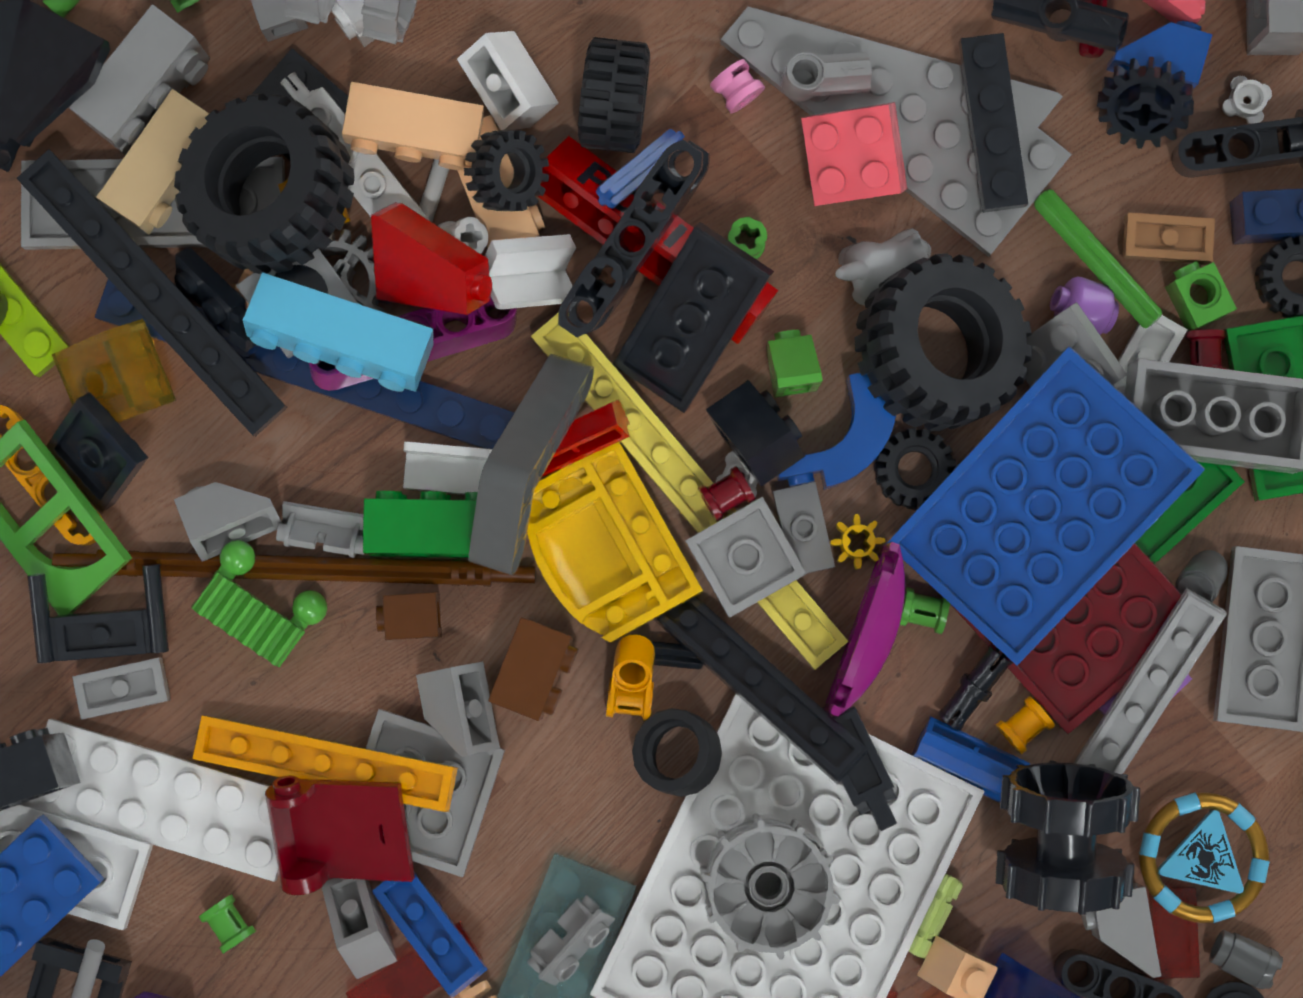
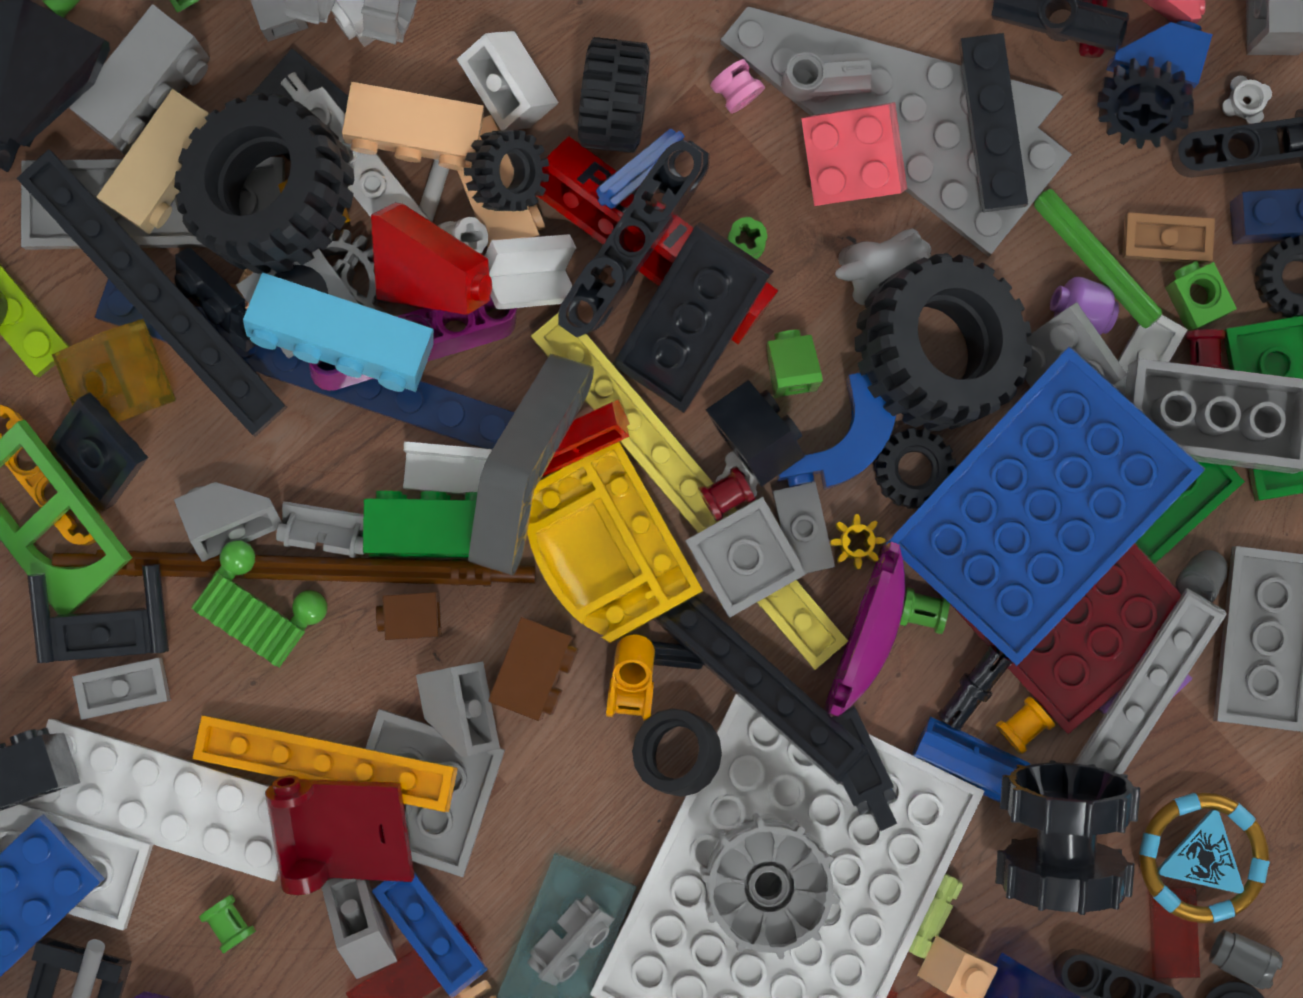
light grey slope [1081,883,1161,978] -> none

